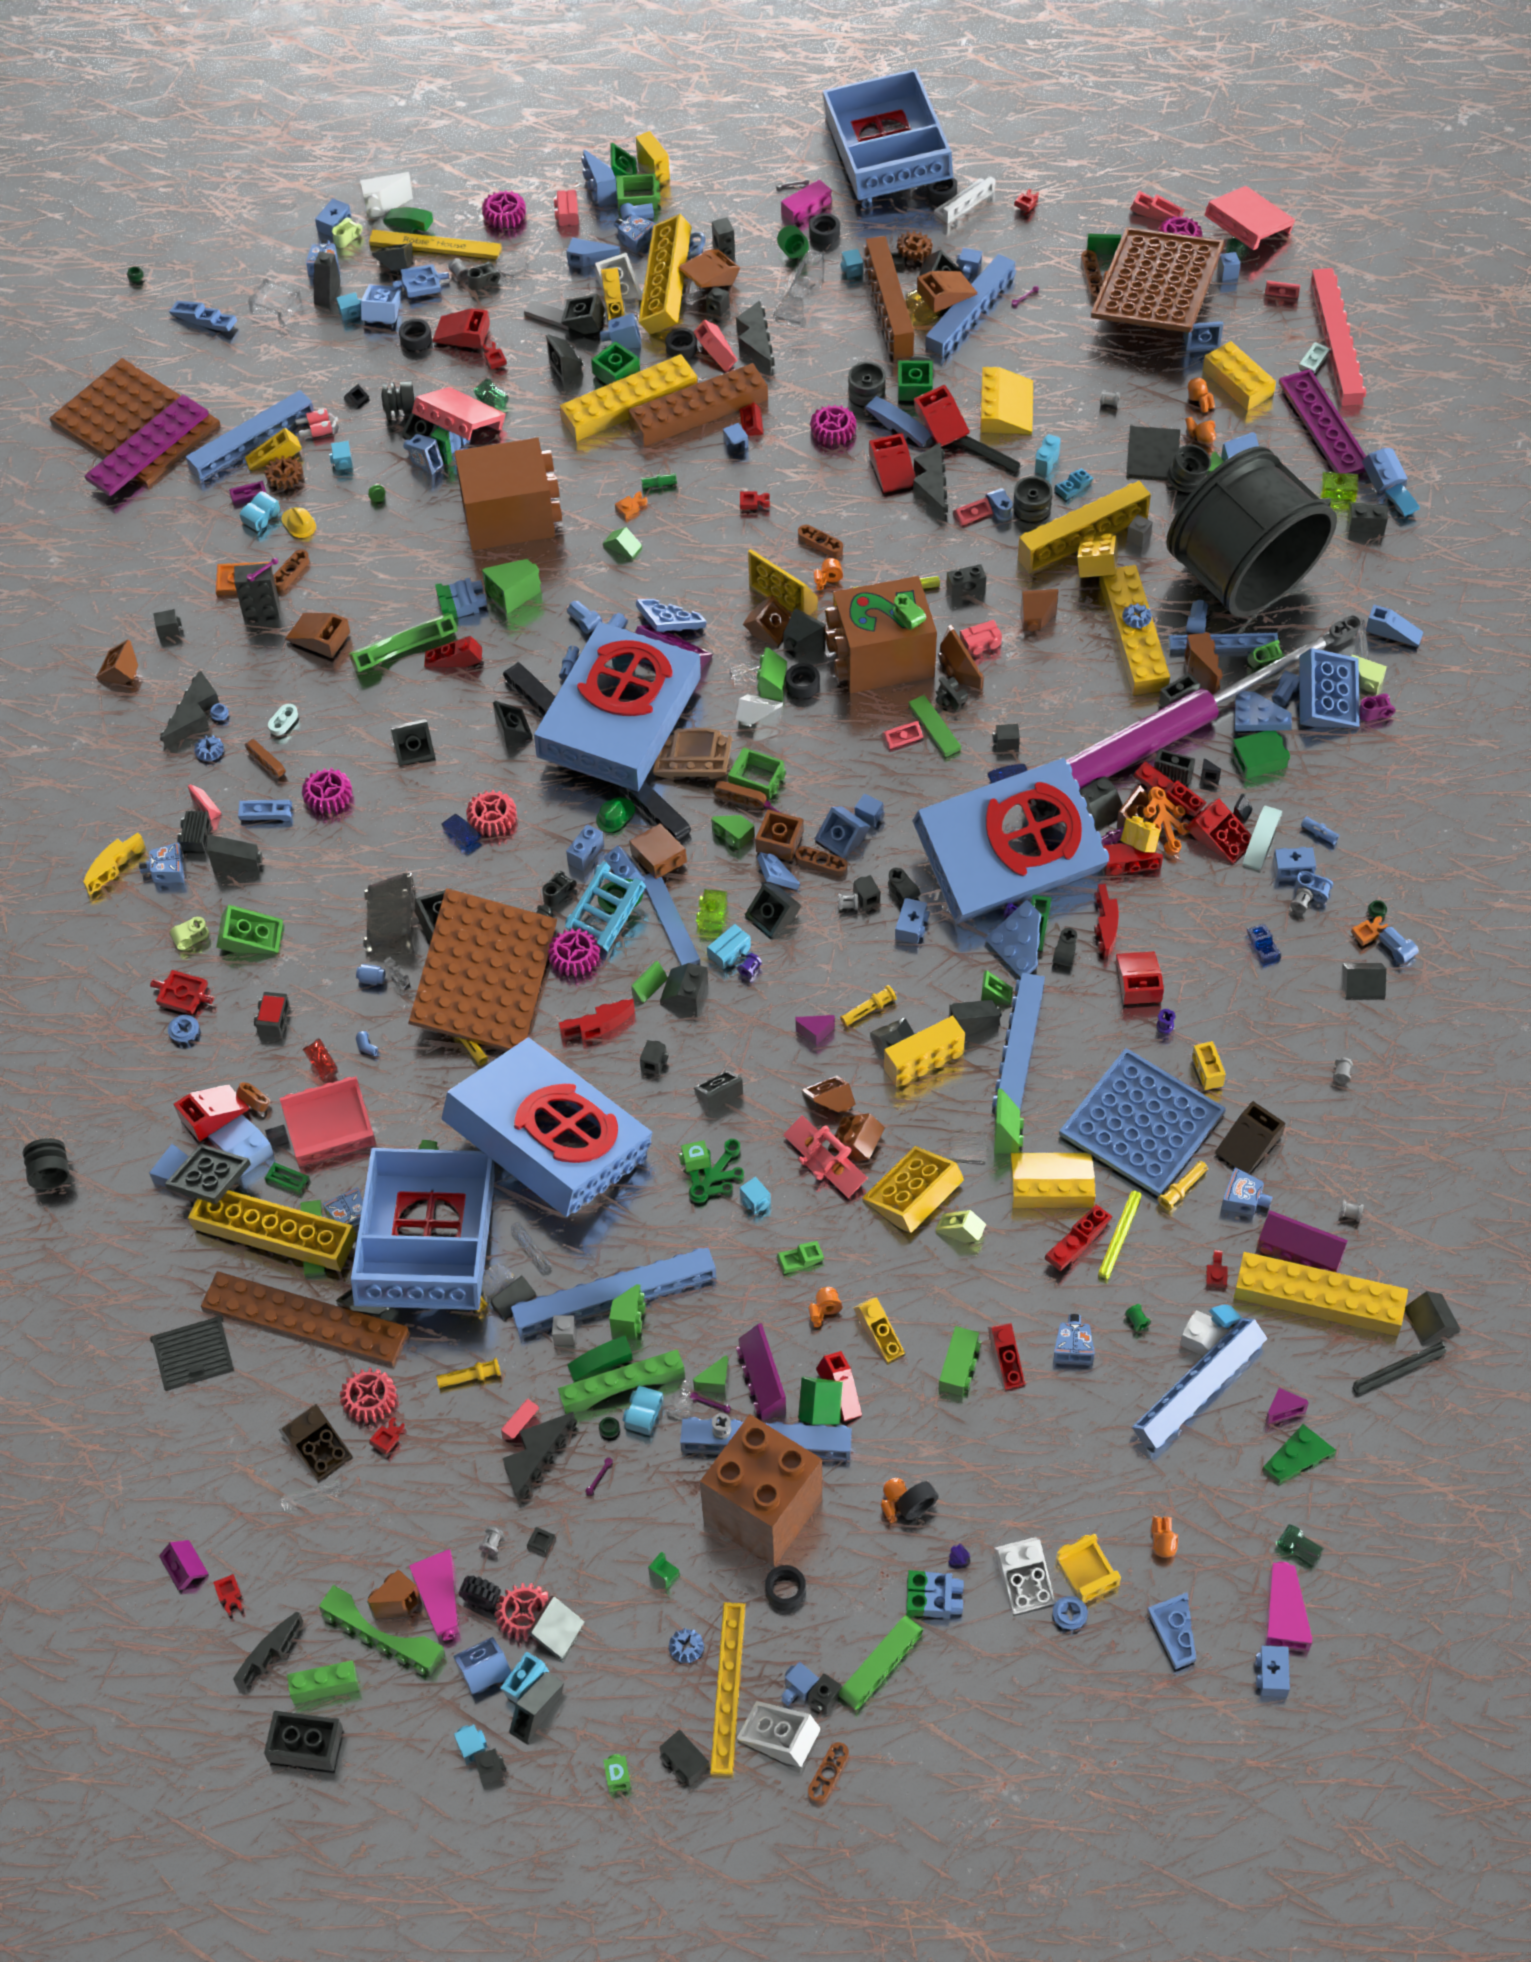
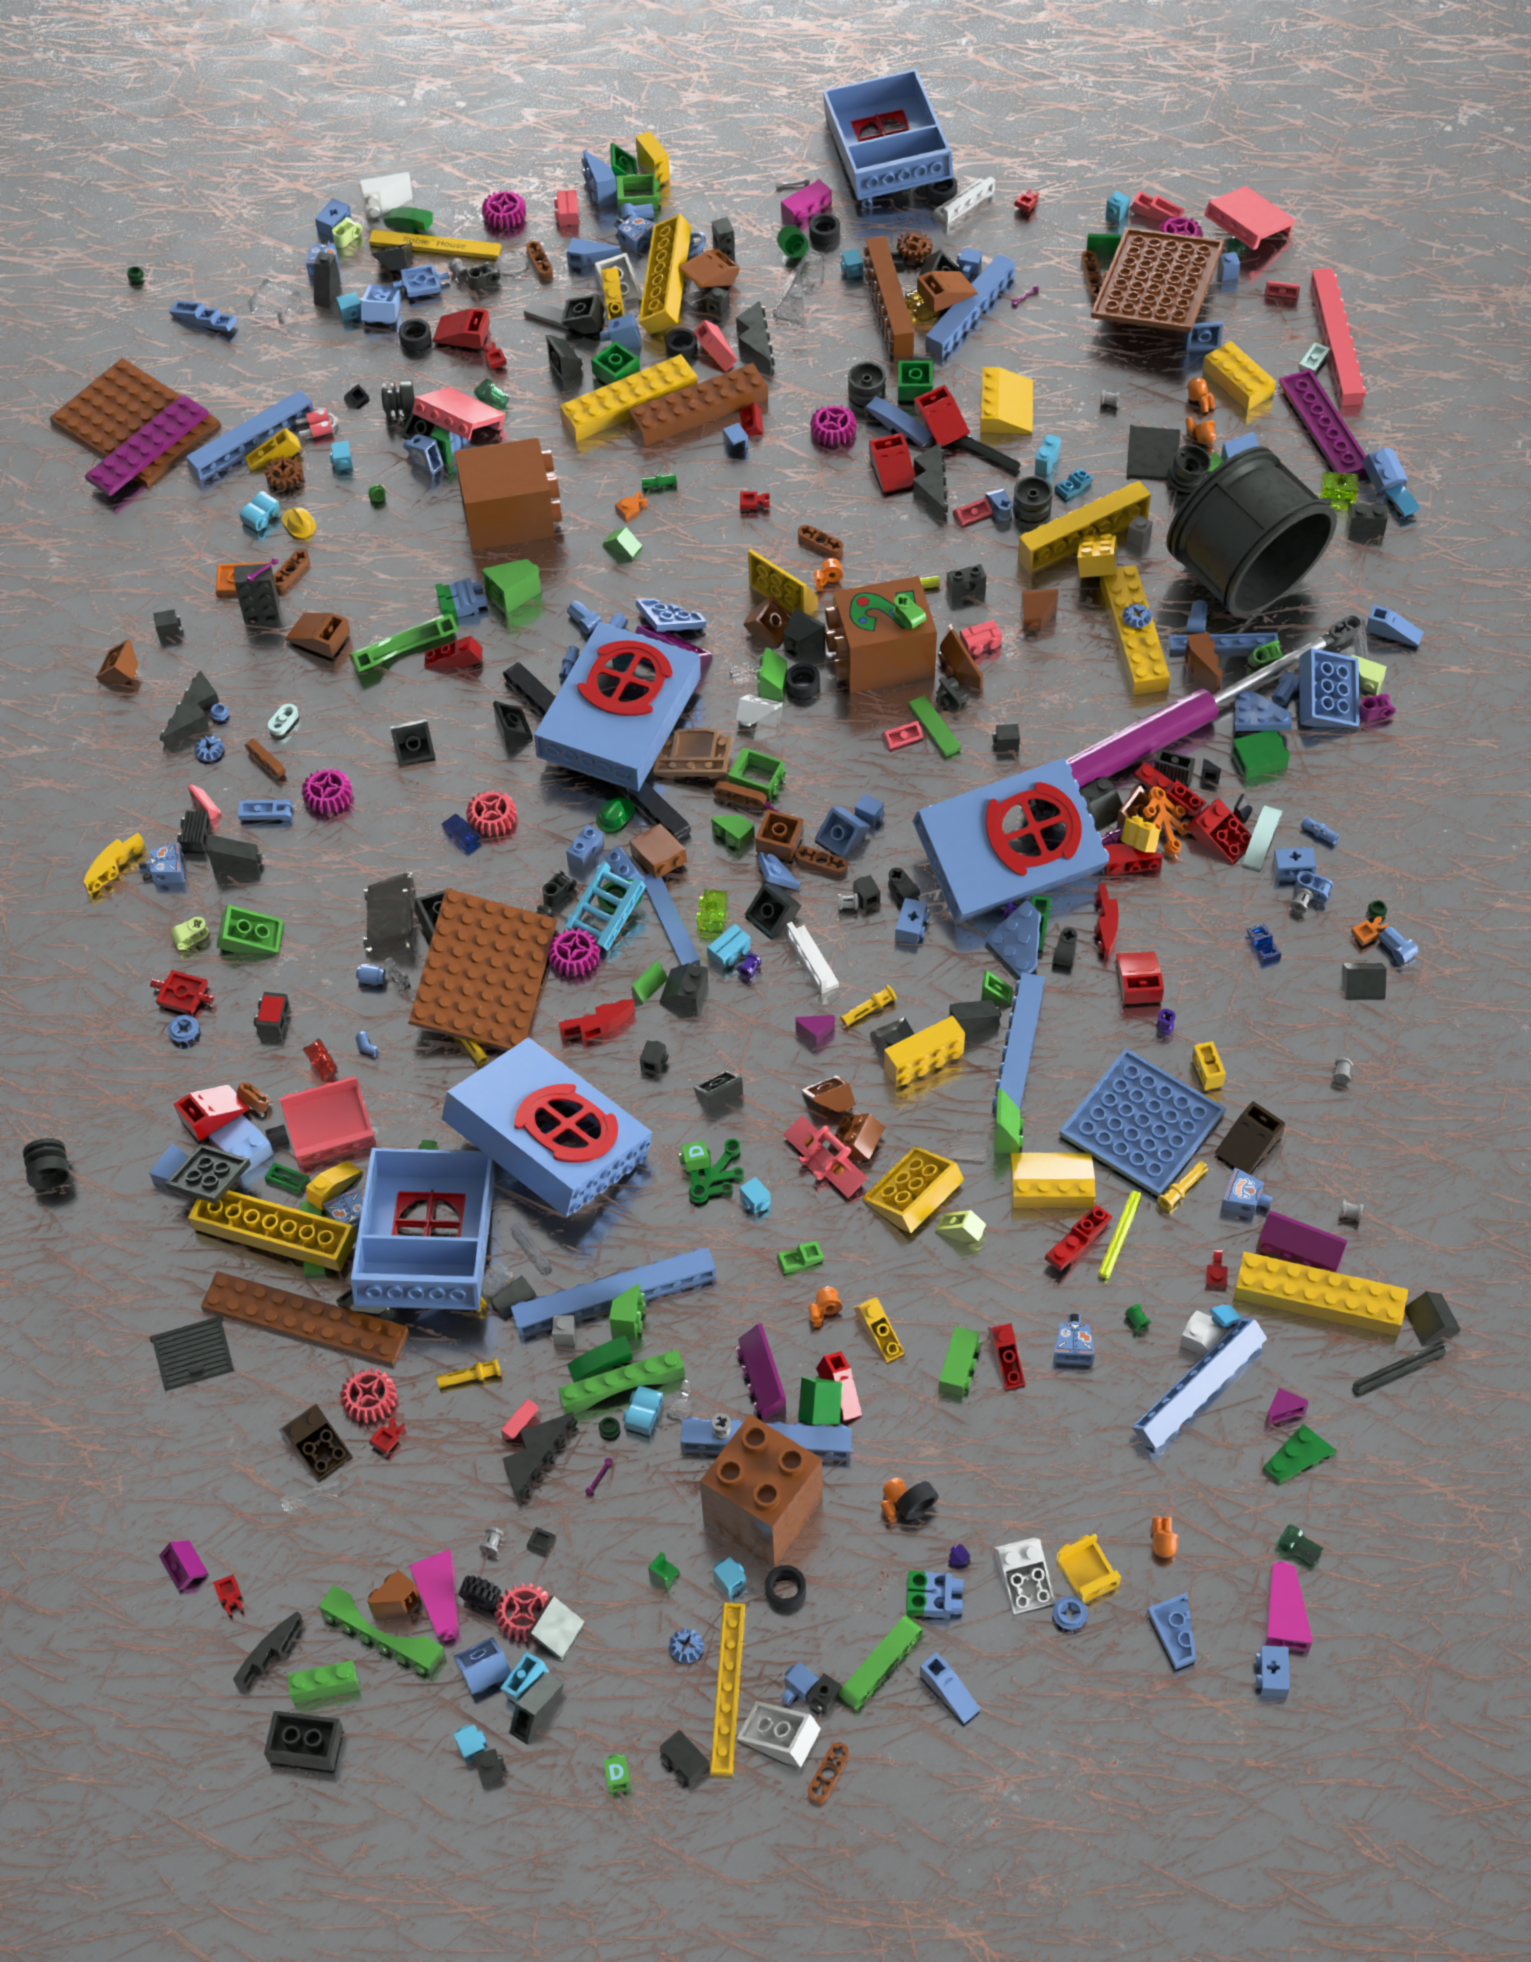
magenta tile [229,481,267,506] -> none
magenta hinge [690,1392,731,1413] -> none
bright green slope [693,1355,729,1394] -> none
clear blue slope [987,764,1028,784] -> none
pearl dark grey brick [1159,673,1200,708] -> none
none -> yellow slope [306,1160,363,1211]
none -> dark orange beam [526,241,553,279]
none -> medium azure brick [713,1557,746,1596]
none -> white fence [787,922,839,994]
none -> medium blue slope [920,1652,981,1724]
none -> medium azure brick [1106,191,1130,222]

